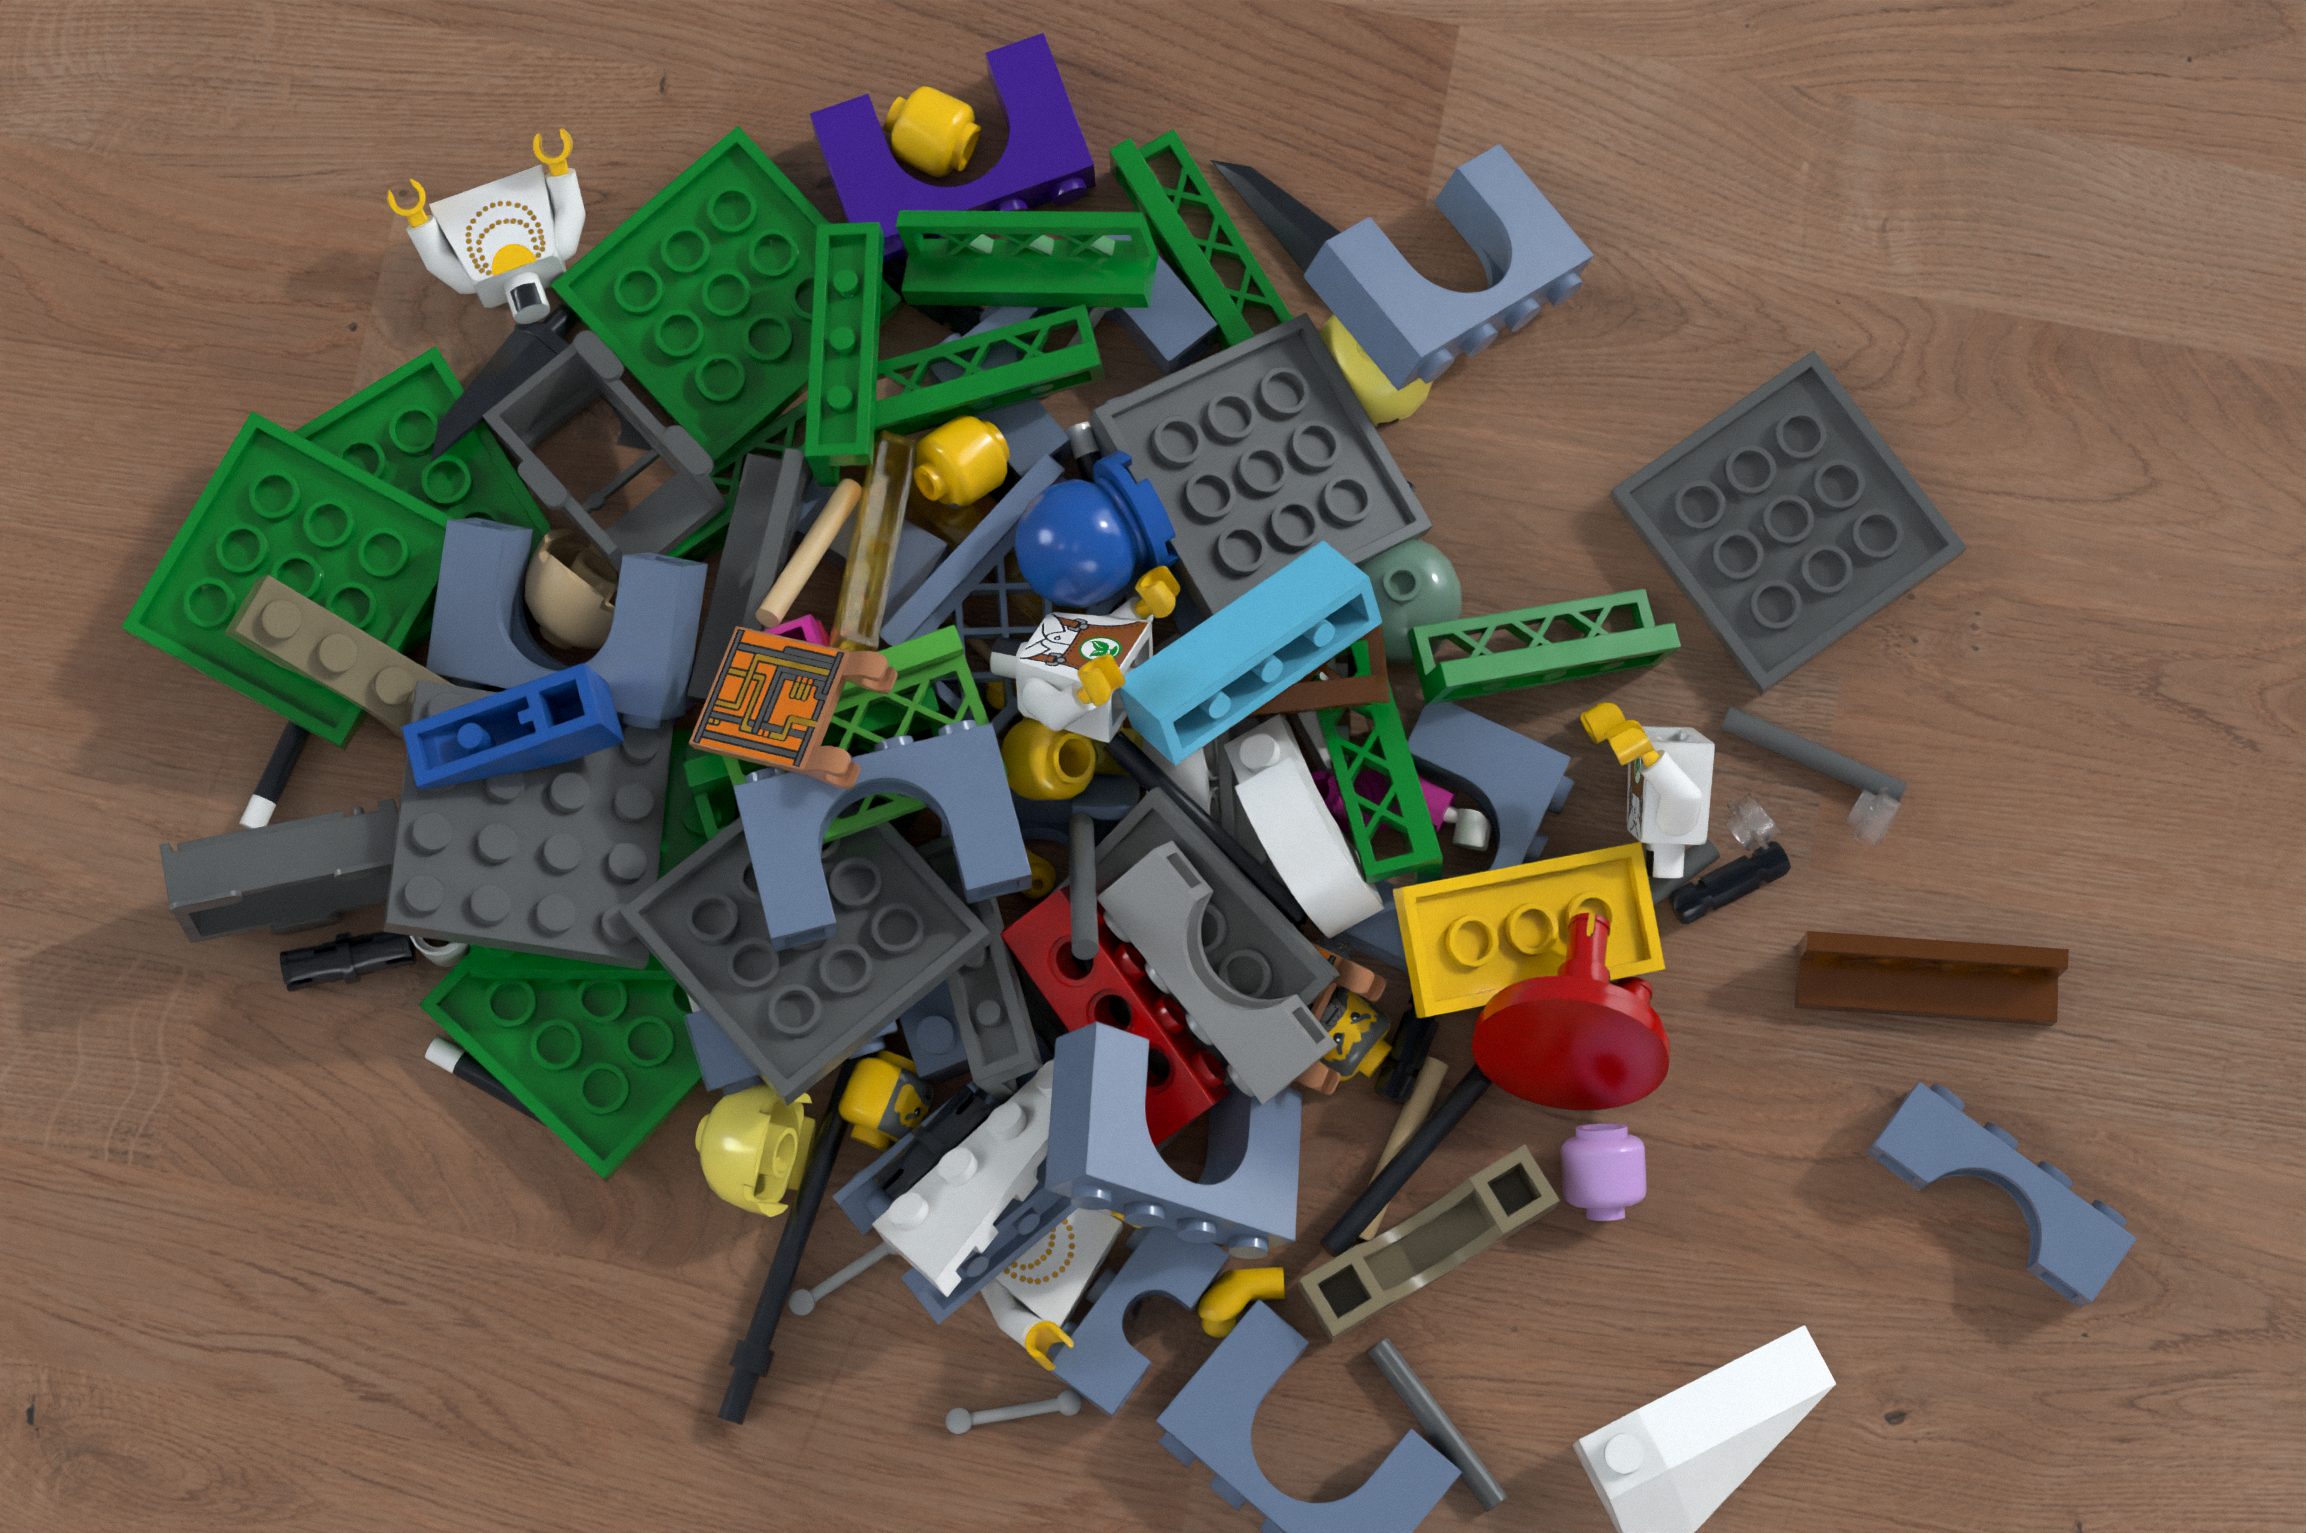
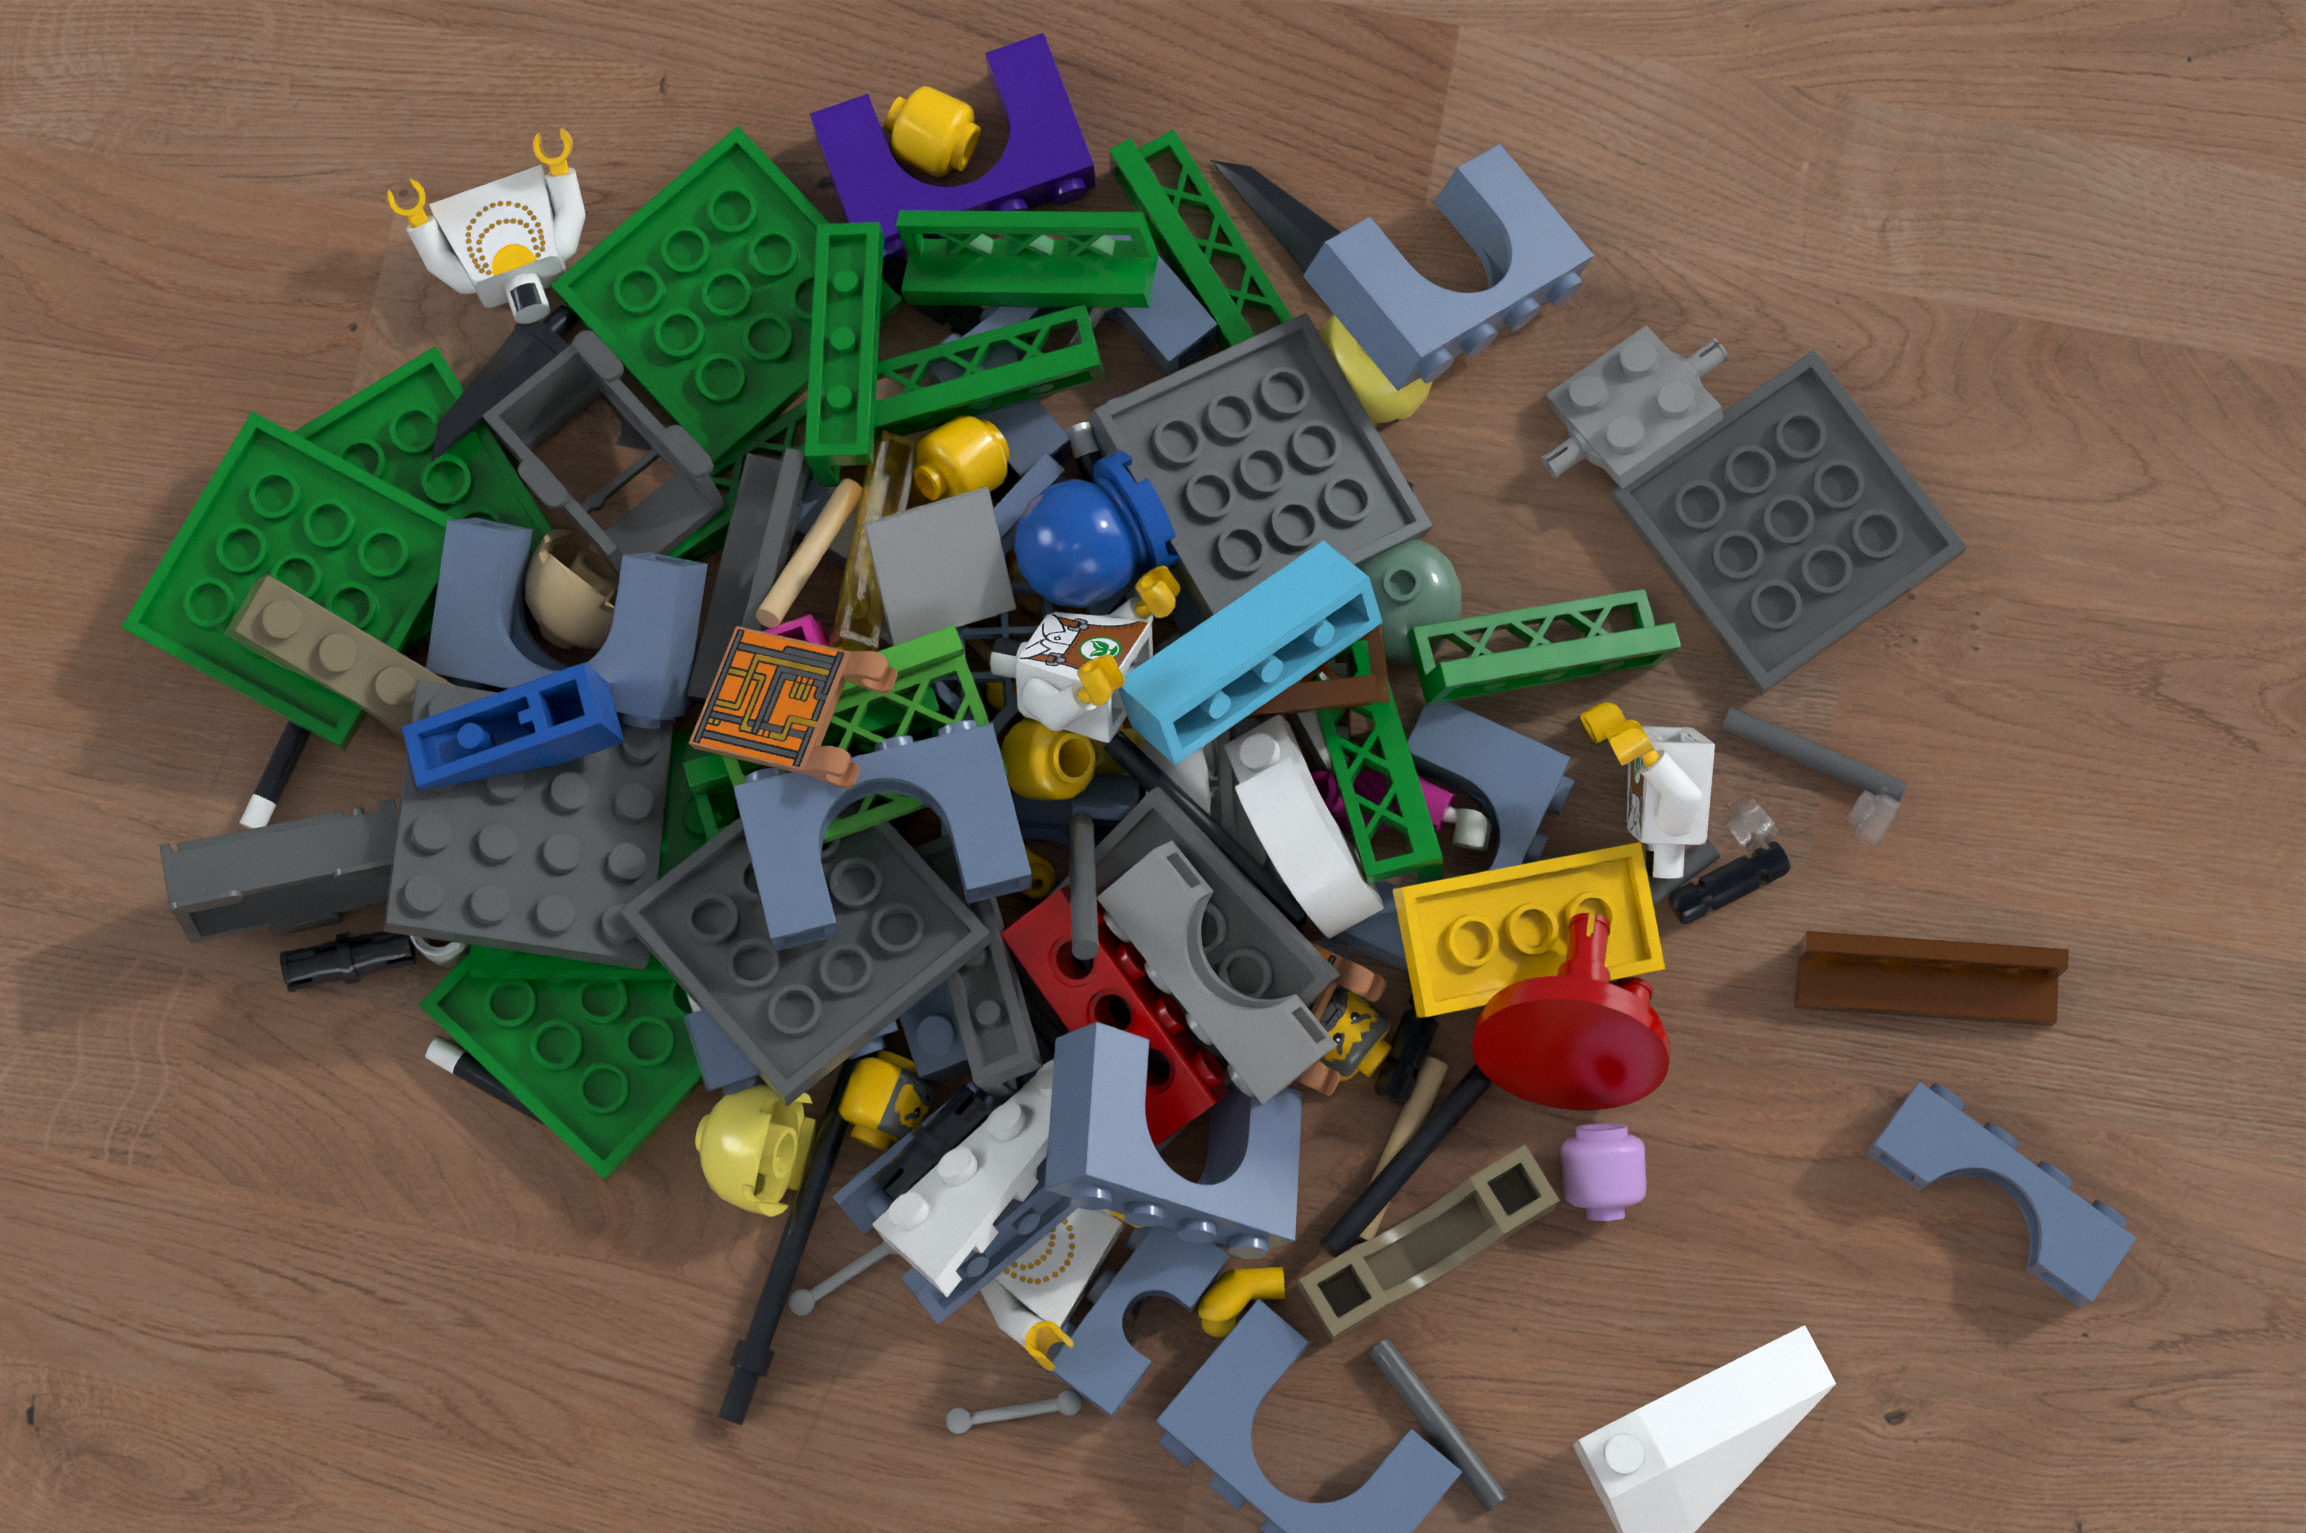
none -> light grey piece [863,487,1016,646]
none -> light grey plate [1540,325,1729,489]

